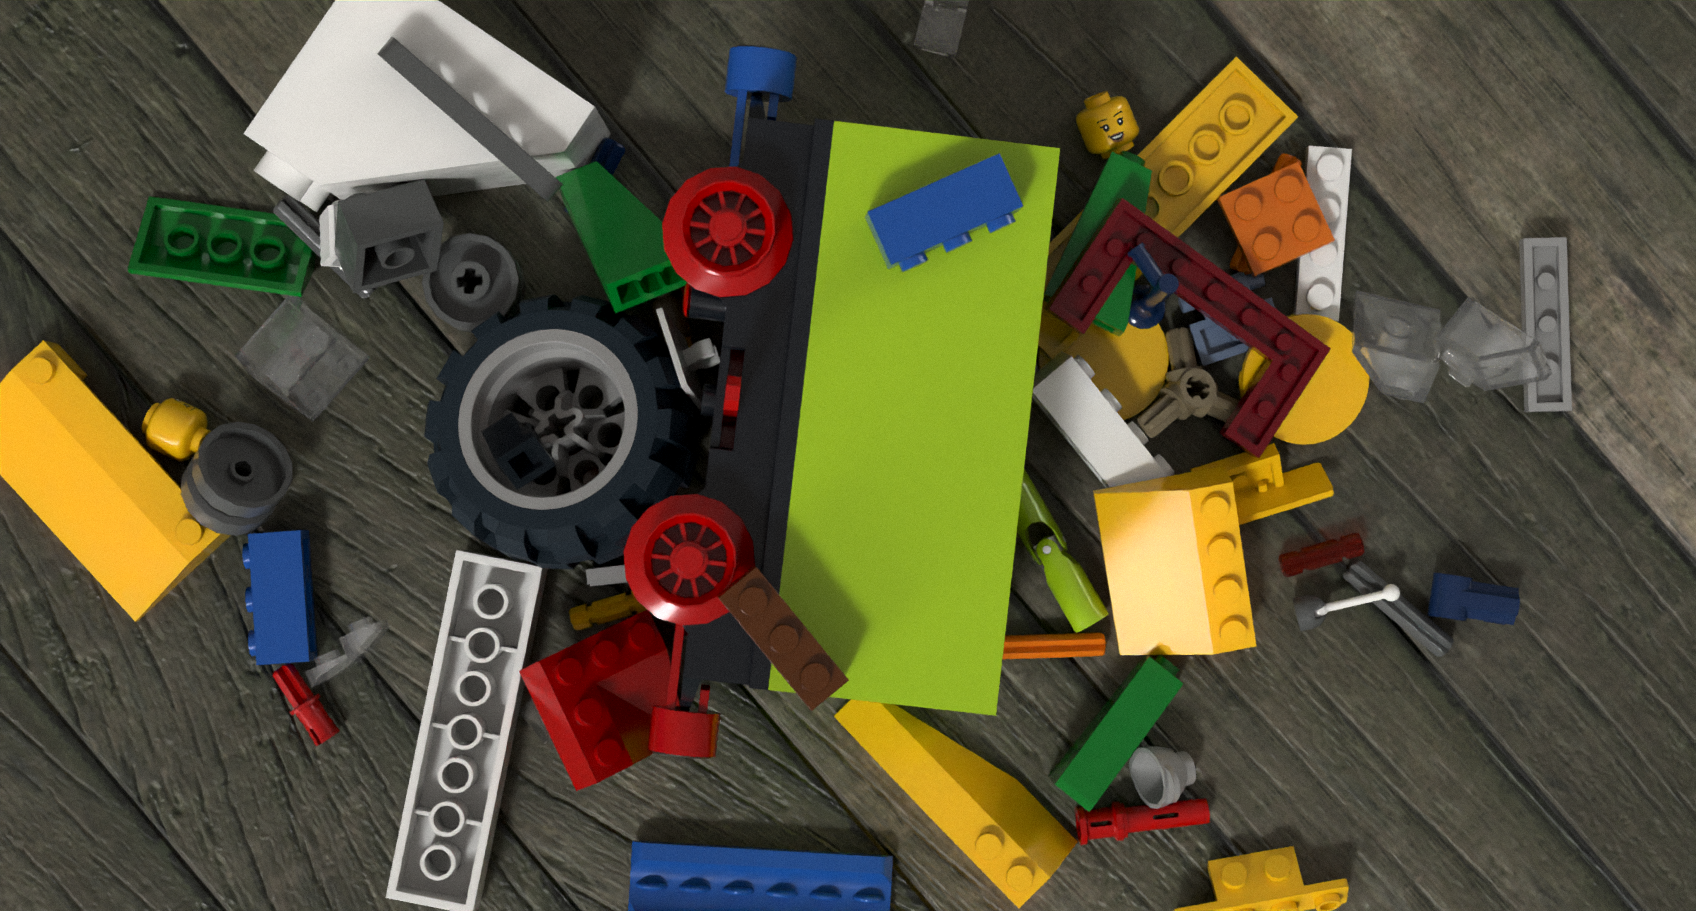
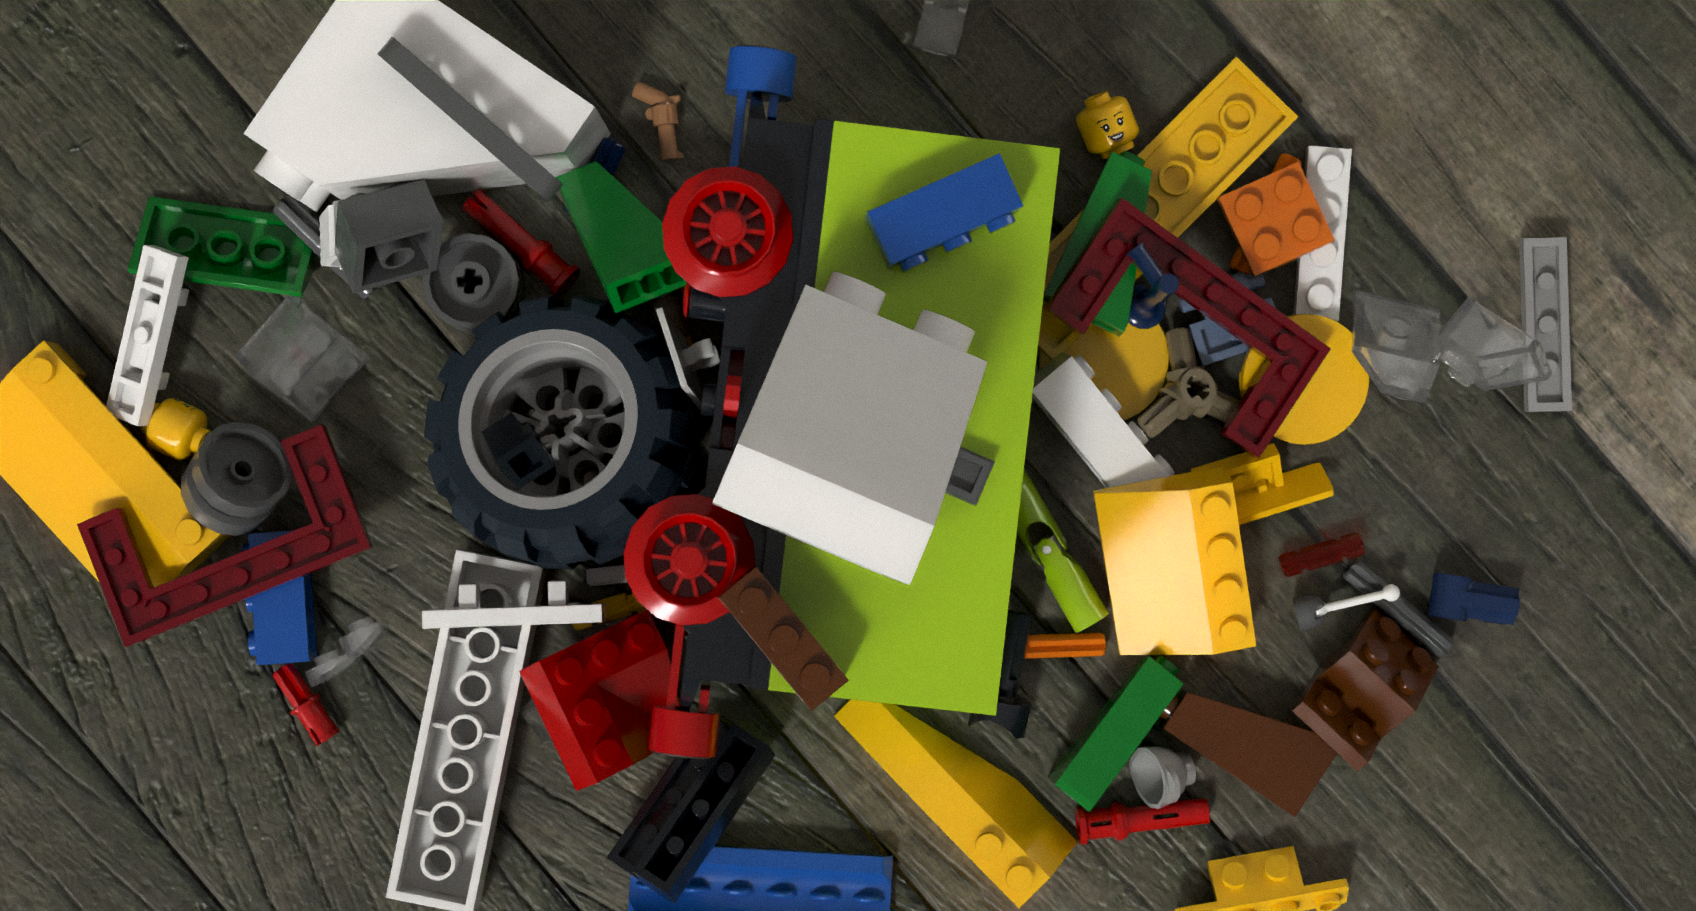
none -> dark red plate [77,424,374,647]
none -> white hinge [106,245,189,426]
none -> white hinge [422,580,606,629]
none -> red pin [462,188,580,297]
none -> black brick [607,722,775,903]
none -> medium nougat piece [632,81,684,161]
none -> white slope [713,272,987,585]
none -> dark grey tile [945,447,995,506]
none -> black piece [968,610,1033,739]
none -> reddish brown slope [1158,690,1337,817]
none -> reddish brown bracket [1292,607,1439,771]

